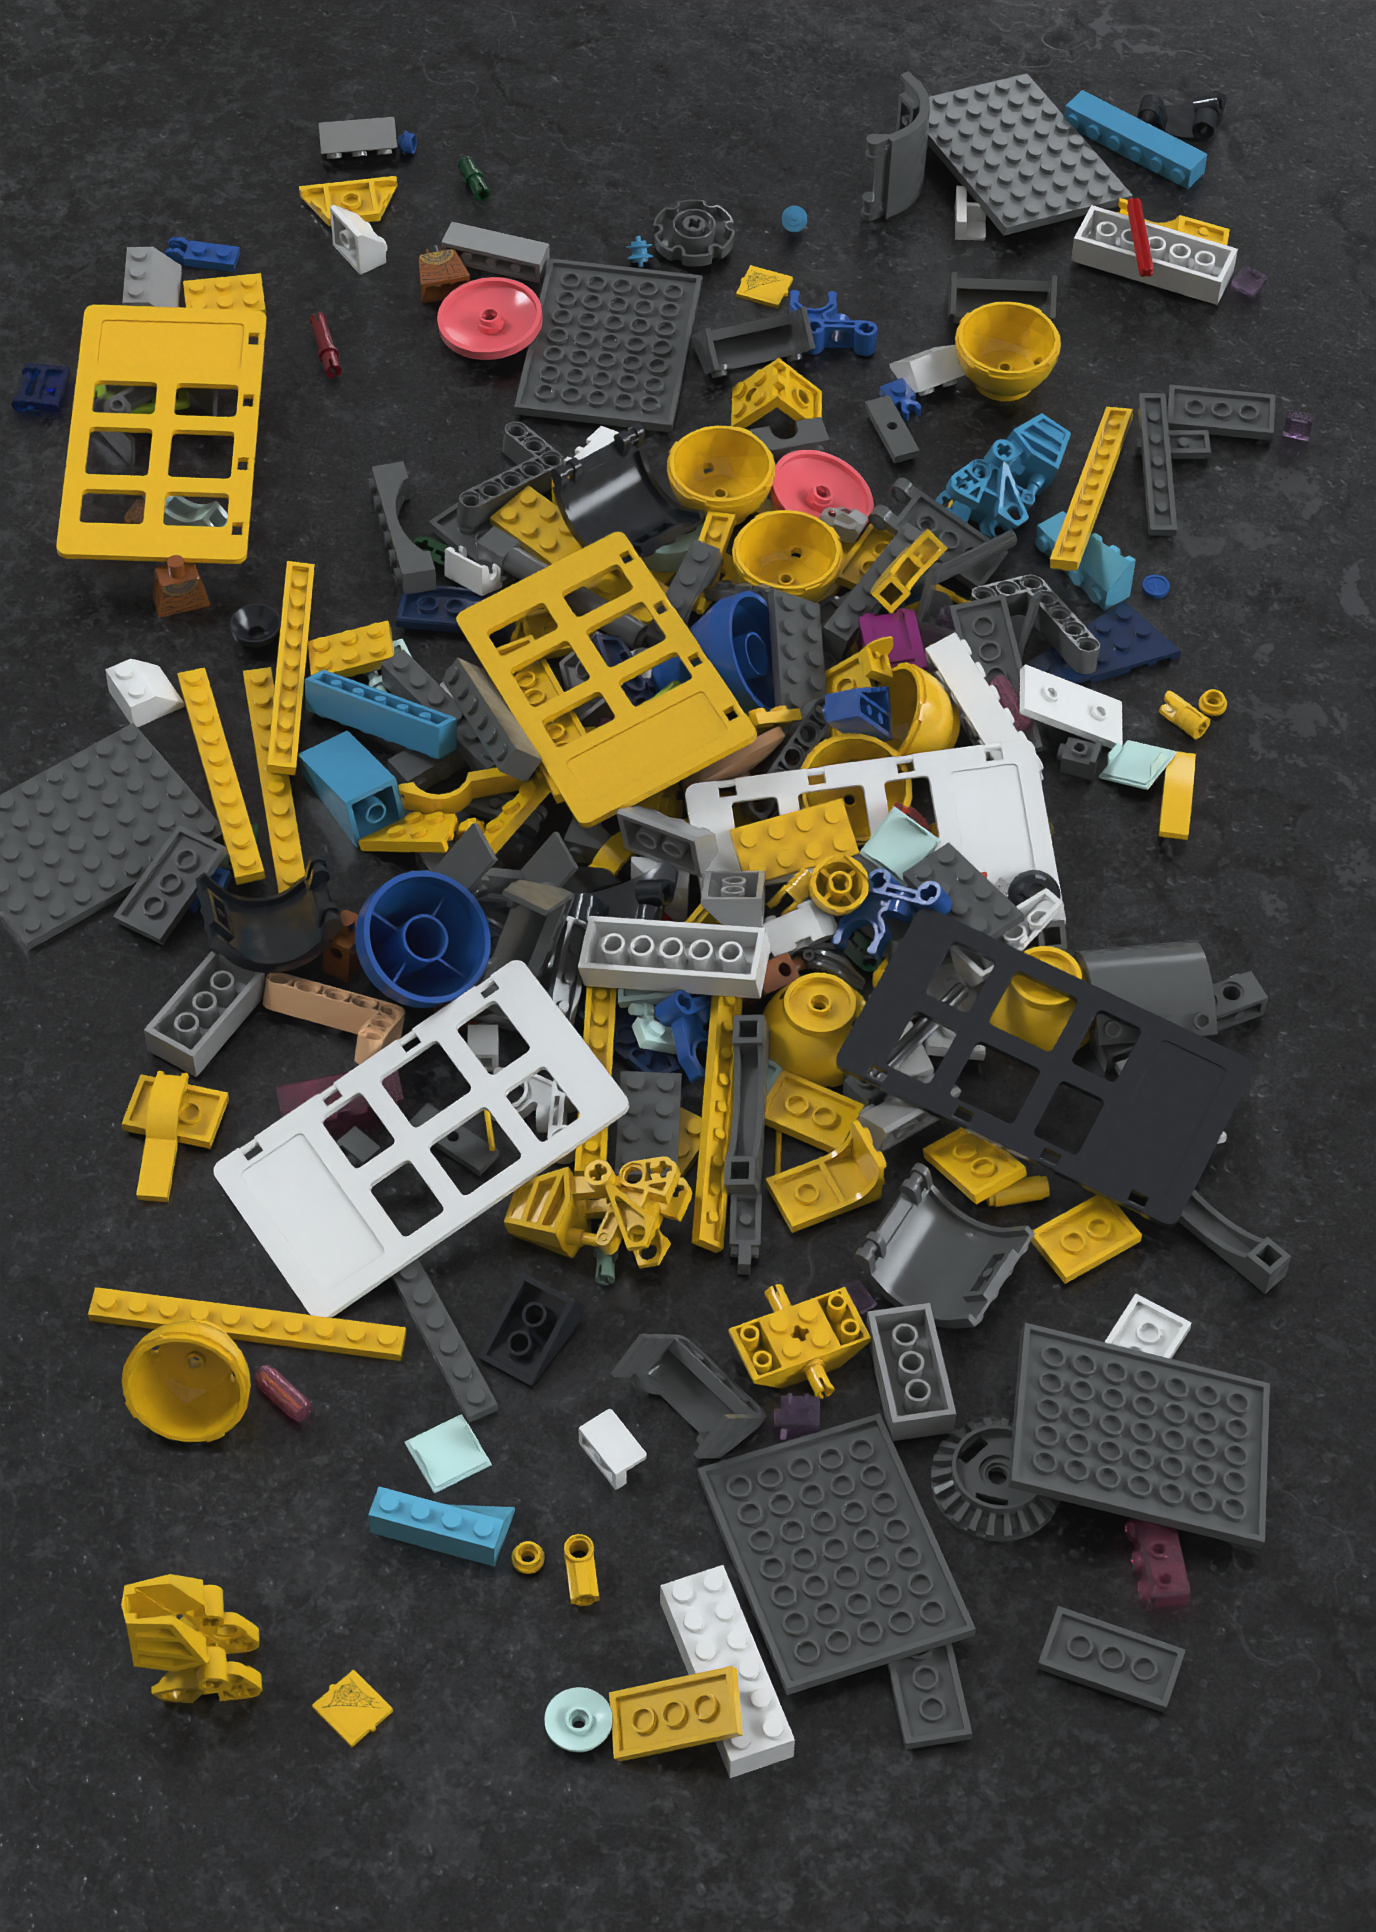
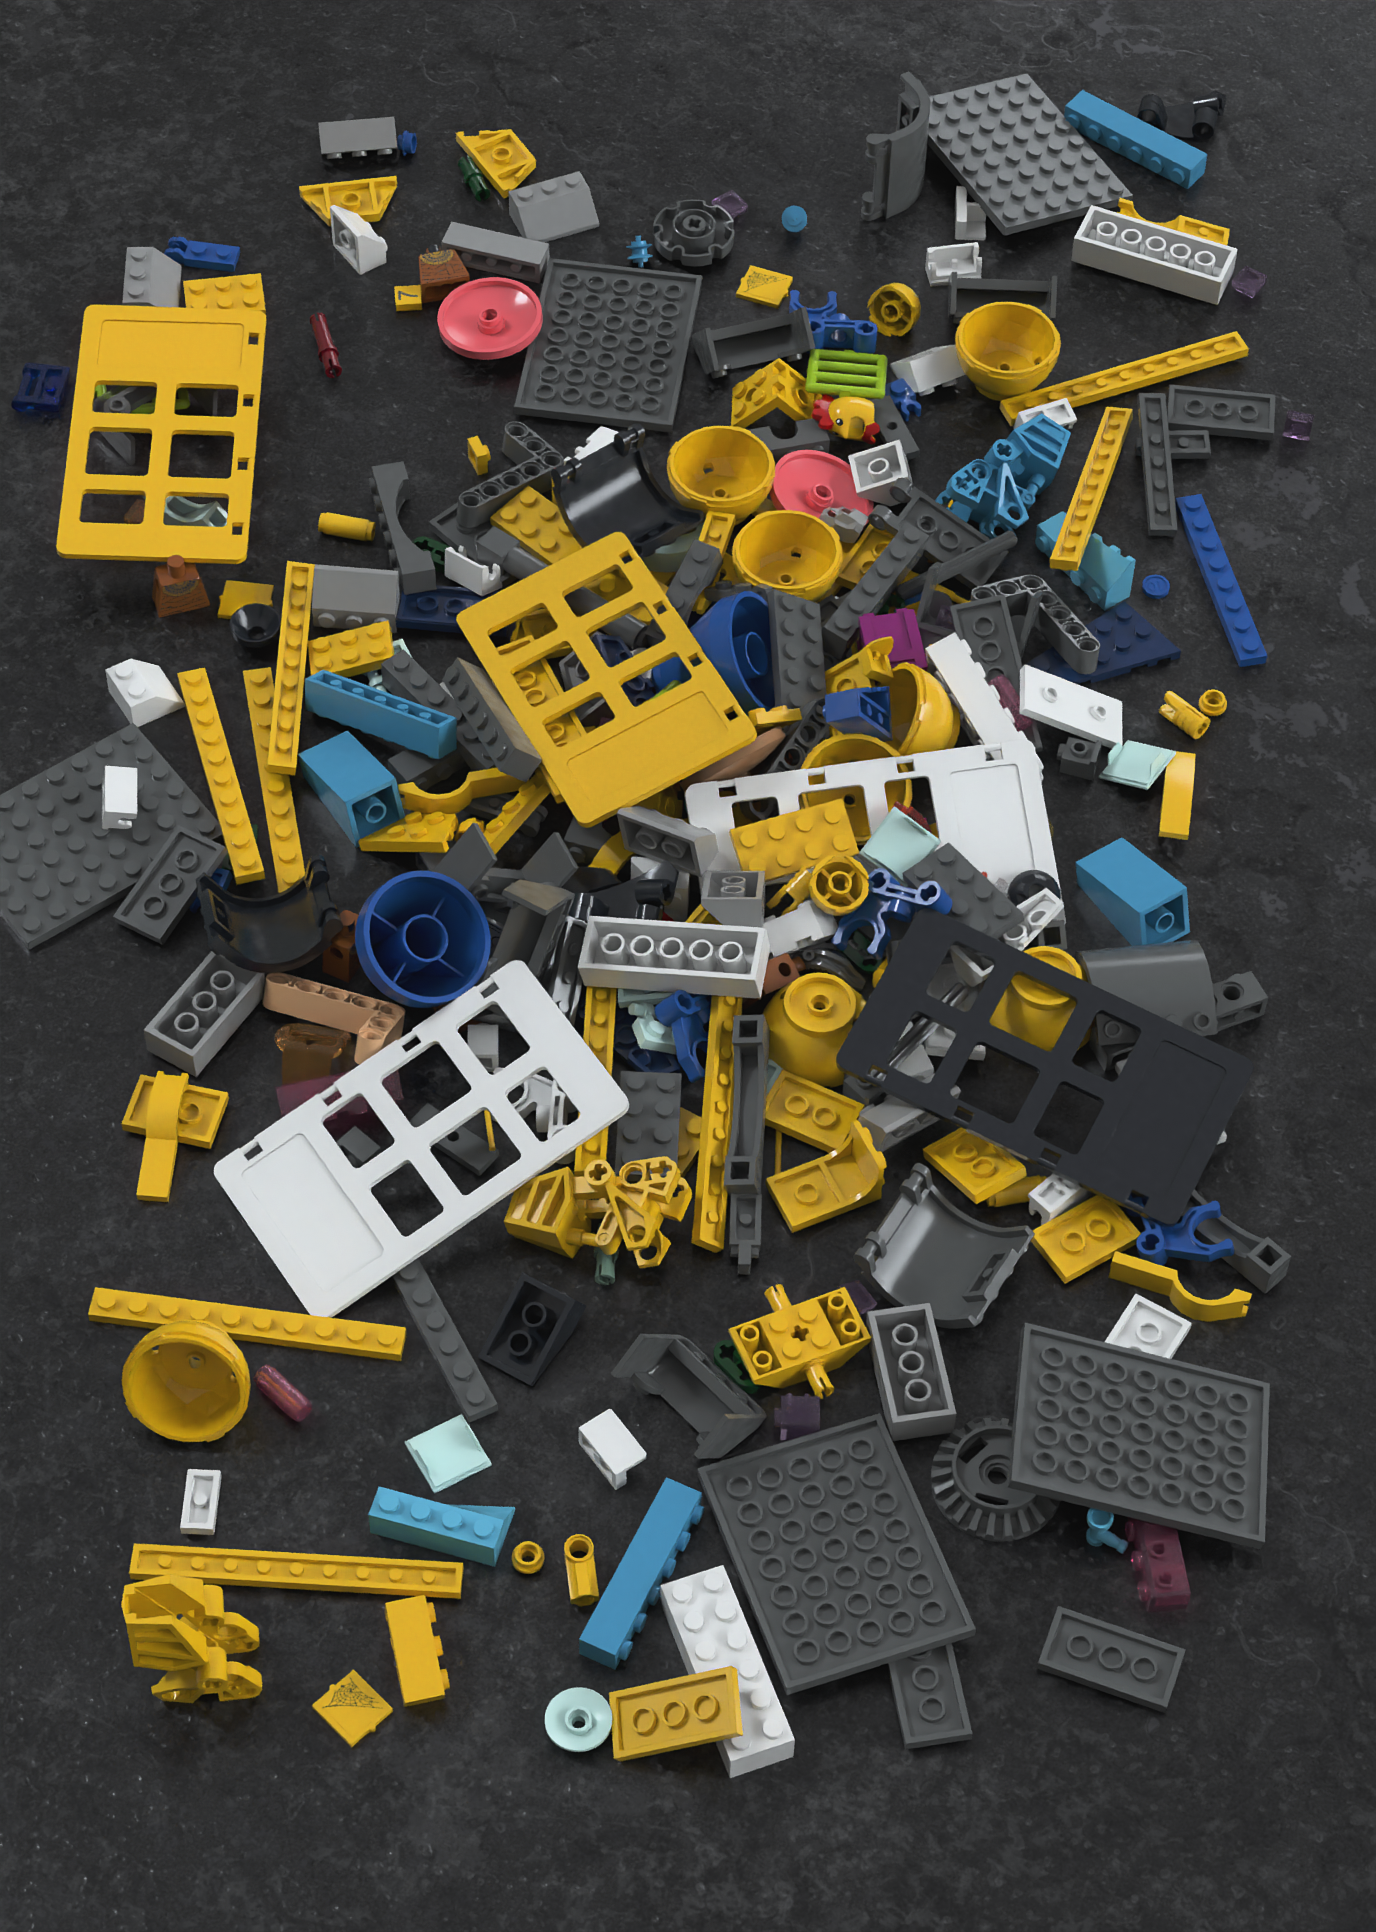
yellow arch [870,528,948,613] -> none
red axle [1127,198,1154,277] -> none
none -> white hinge [102,766,137,830]
none -> yellow plate [129,1543,464,1599]
none -> white plate [180,1469,221,1535]
none -> yellow piece [217,580,274,619]
none -> clear orange piece [275,1023,352,1094]
none -> light grey slope [312,564,400,633]
none -> yellow piece [318,512,376,542]
none -> yellow wedge [384,1595,450,1707]
none -> yellow tile [394,285,422,311]
none -> yellow wing [456,129,536,198]
none -> yellow plate [467,436,491,475]
none -> light grey slope [508,171,599,243]
none -> dark azure brick [579,1477,705,1670]
none -> clear purple plate [712,190,747,219]
none -> dark green beam [713,1340,761,1394]
none -> lime bar [805,349,888,399]
none -> yellow piece [811,394,880,445]
none -> white slope [848,439,913,506]
none -> yellow cylinder [867,283,921,337]
none -> white hinge [925,242,982,287]
none -> yellow plate [999,331,1249,426]
none -> white hinge [1013,398,1077,430]
none -> white hinge [1028,1174,1091,1225]
none -> dark azure slope [1075,837,1190,946]
none -> medium azure piece [1086,1508,1129,1554]
none -> yellow piece [1109,1251,1252,1322]
none -> blue piece [1123,1193,1235,1266]
none -> blue plate [1175,494,1267,667]

